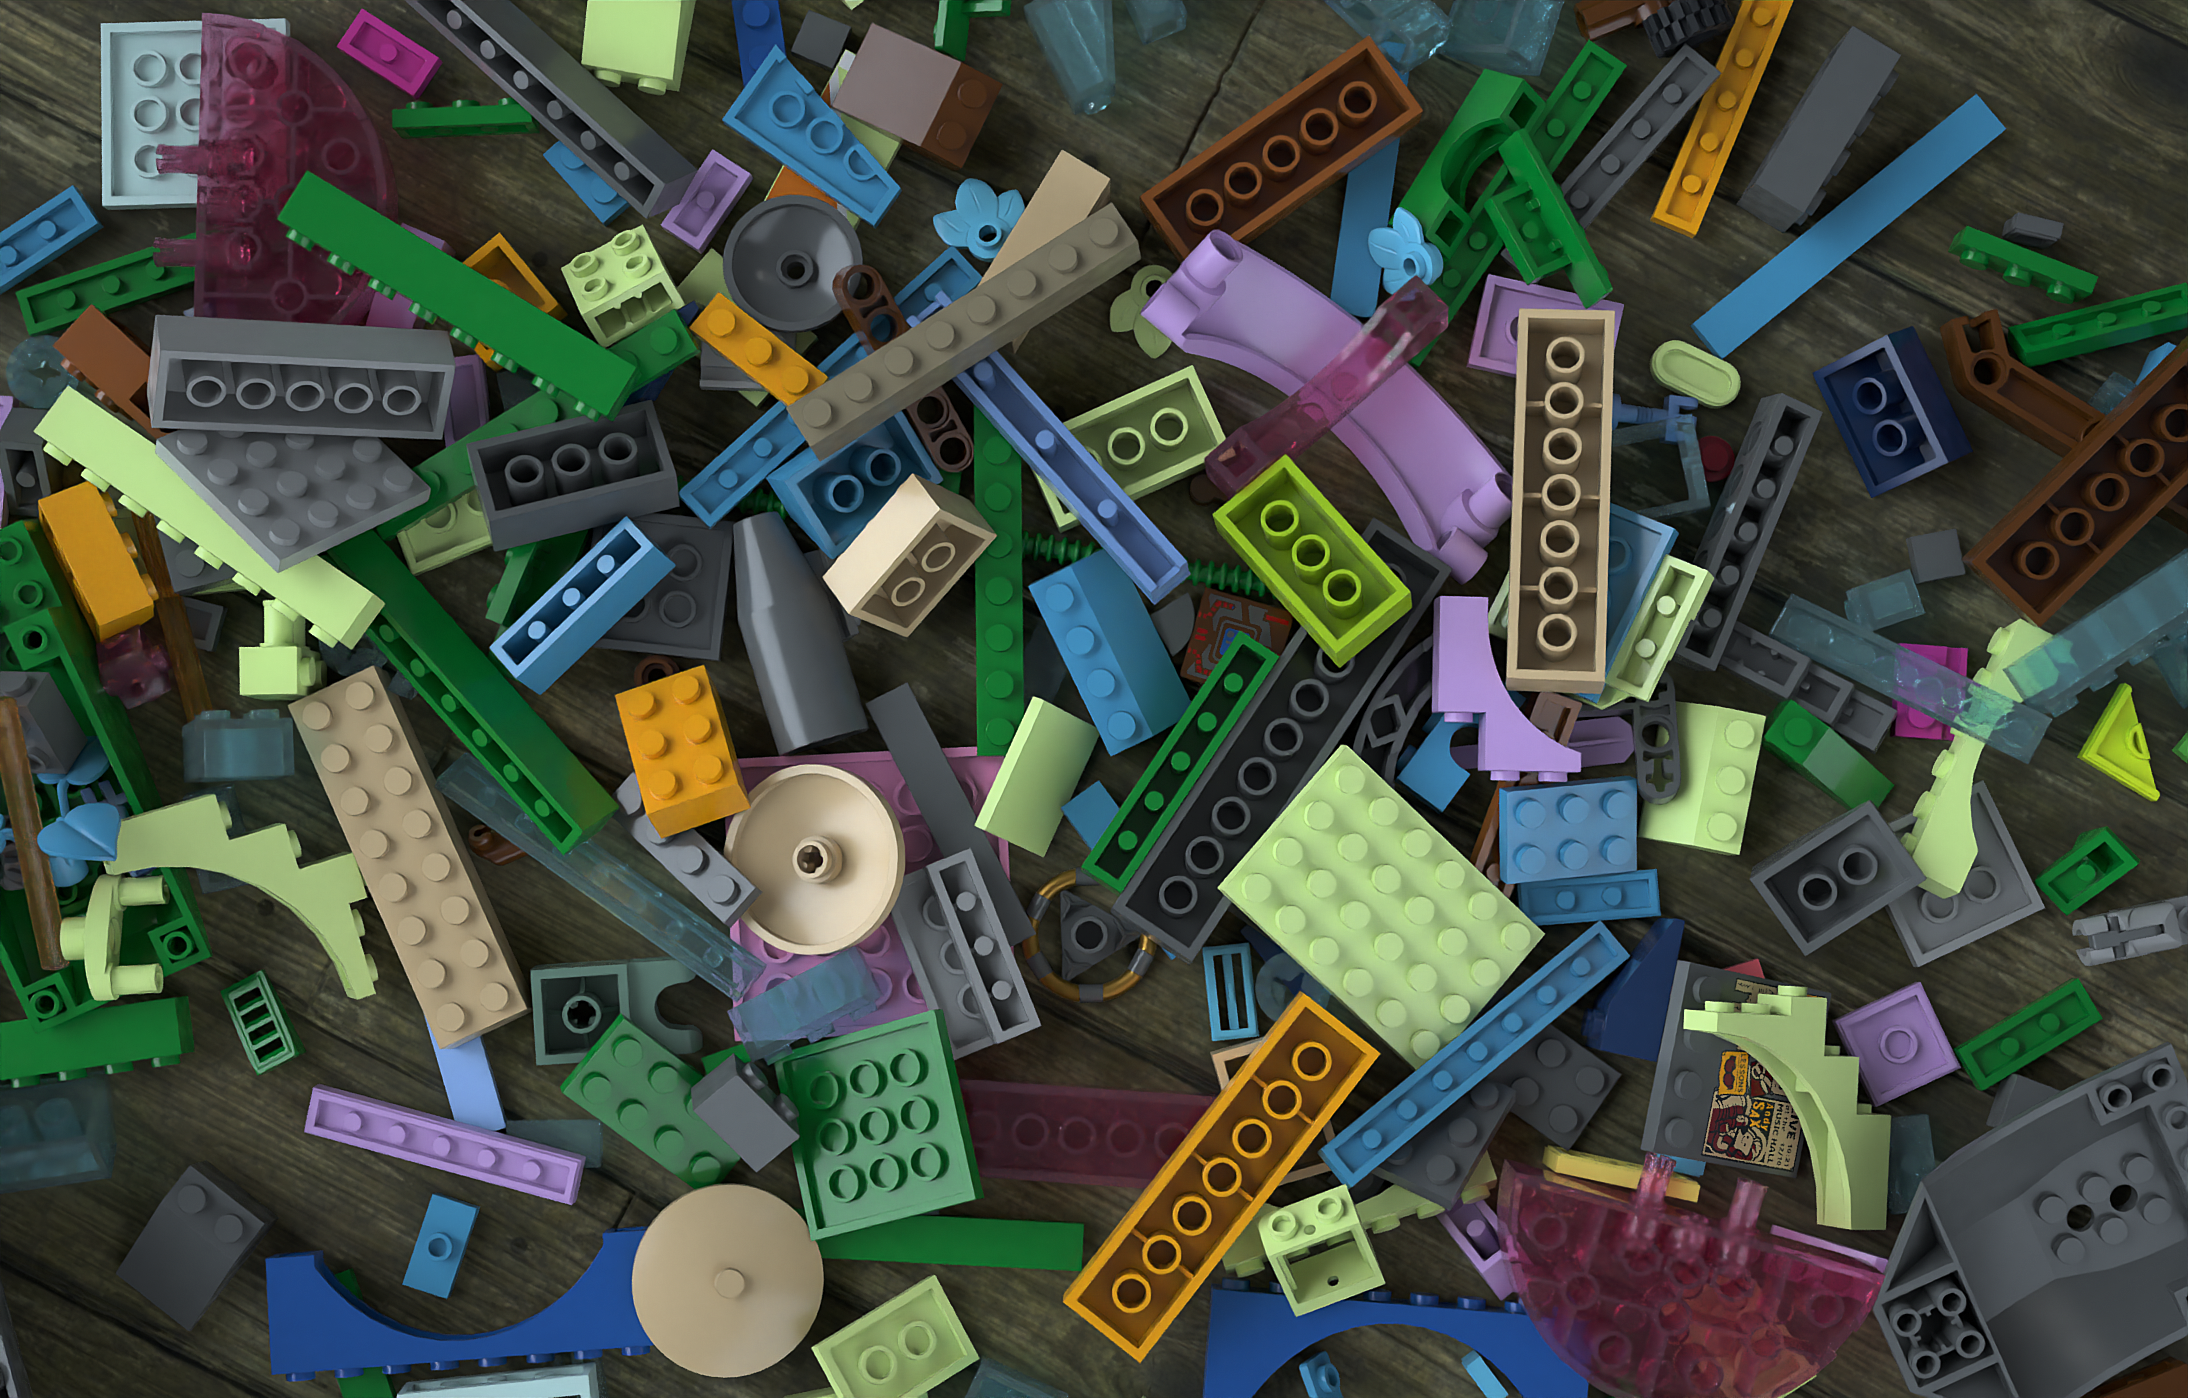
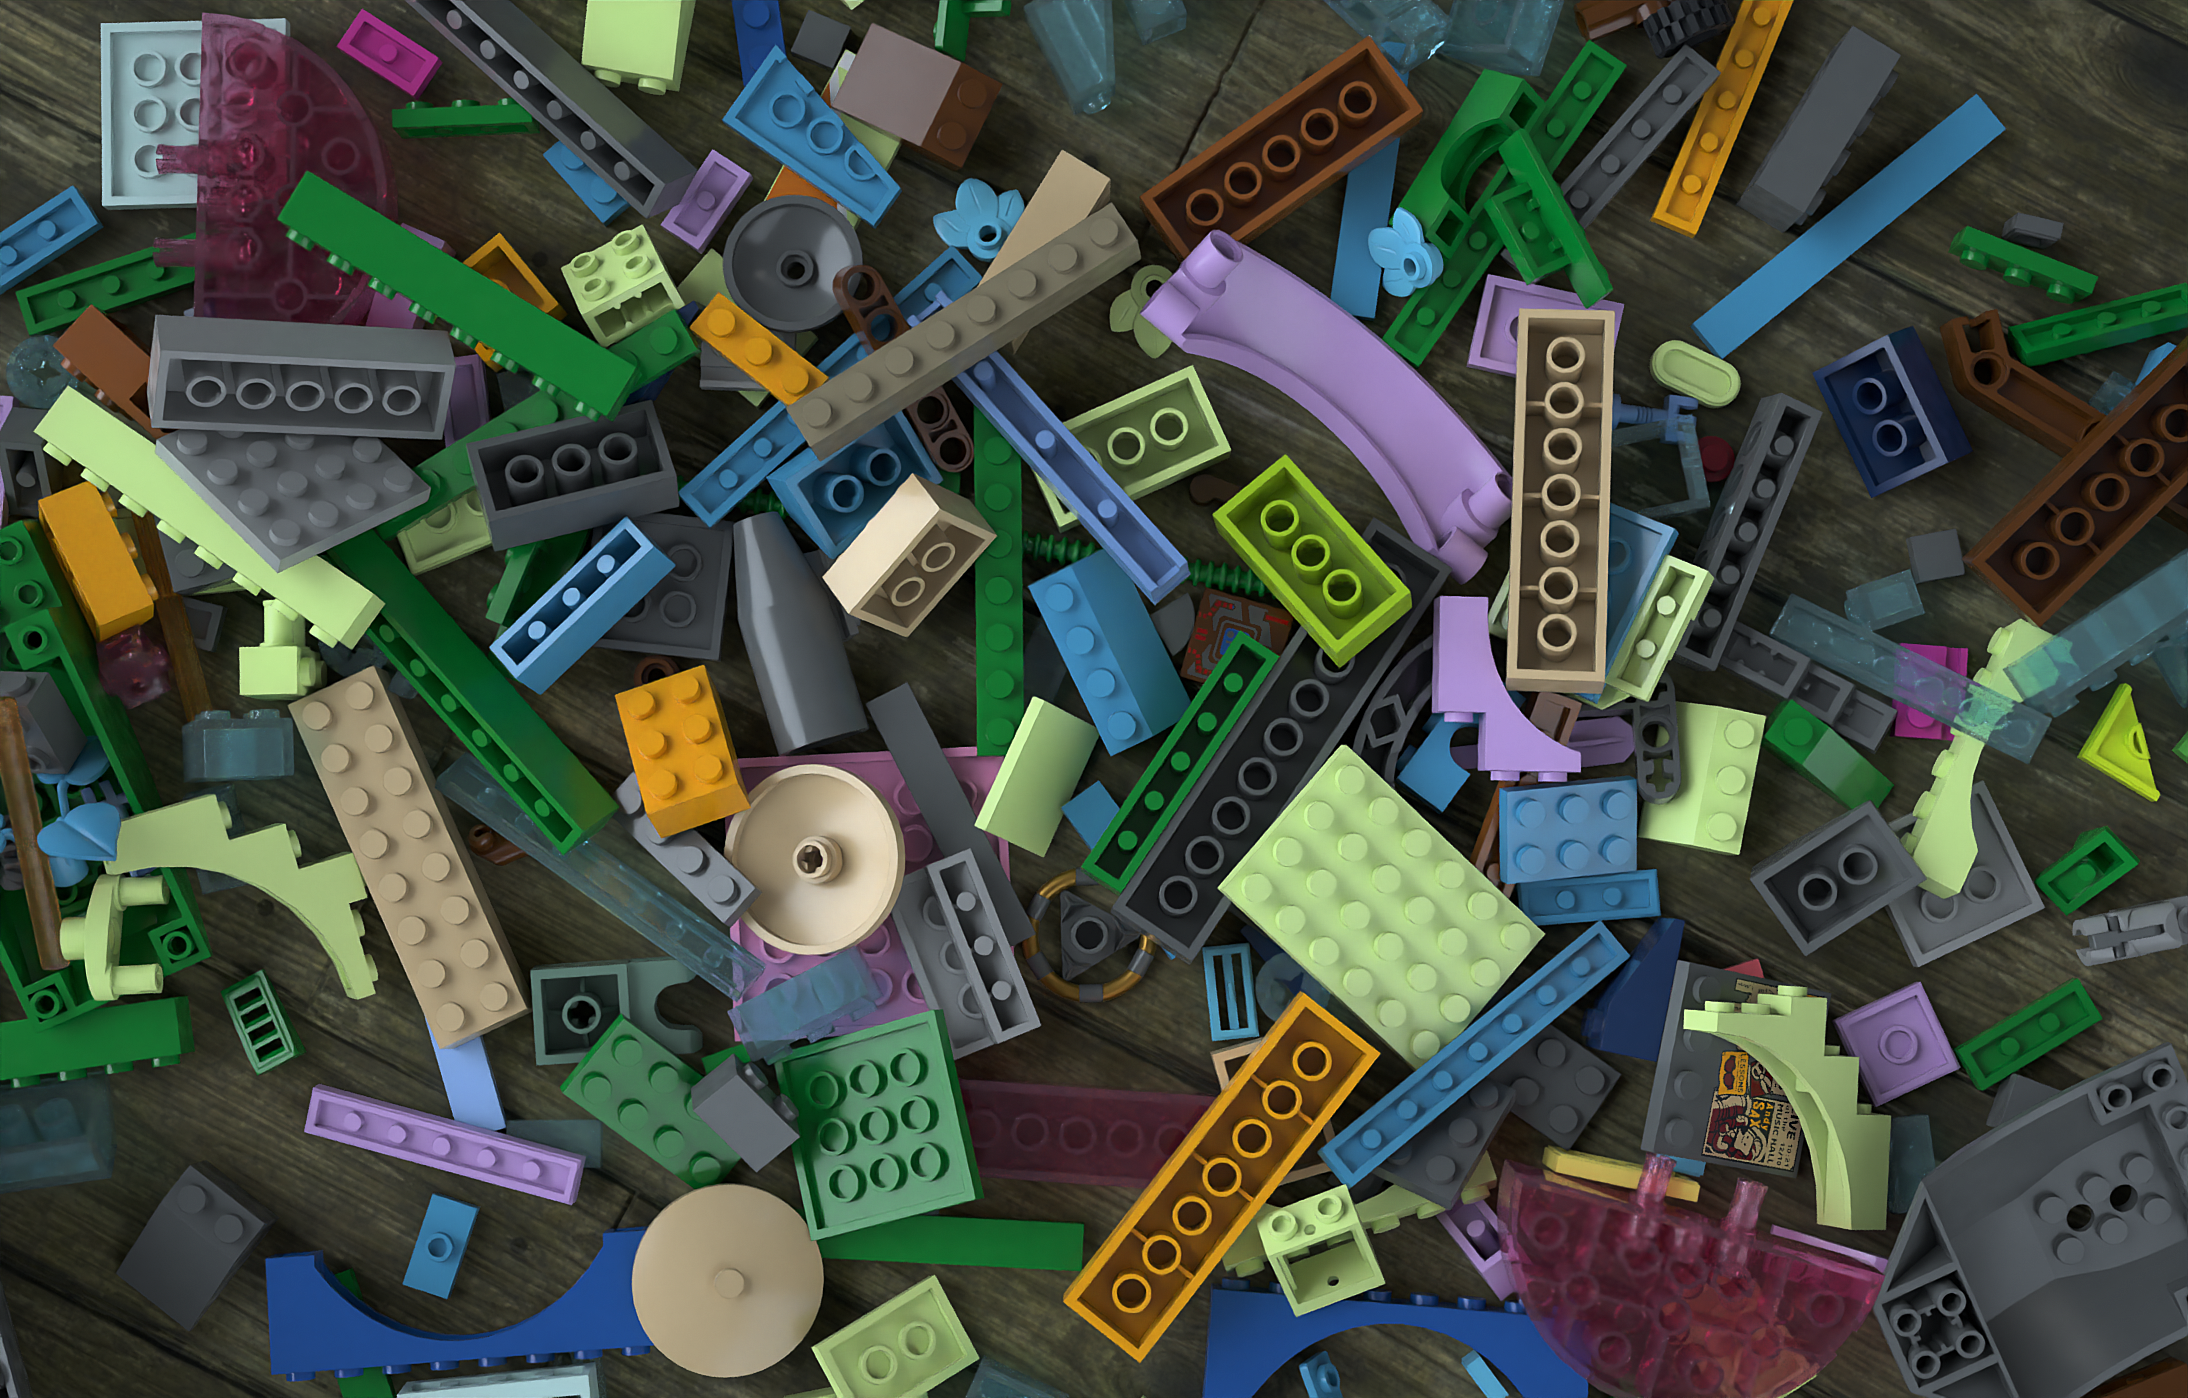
clear pink arch [1204,275,1449,500] -> none

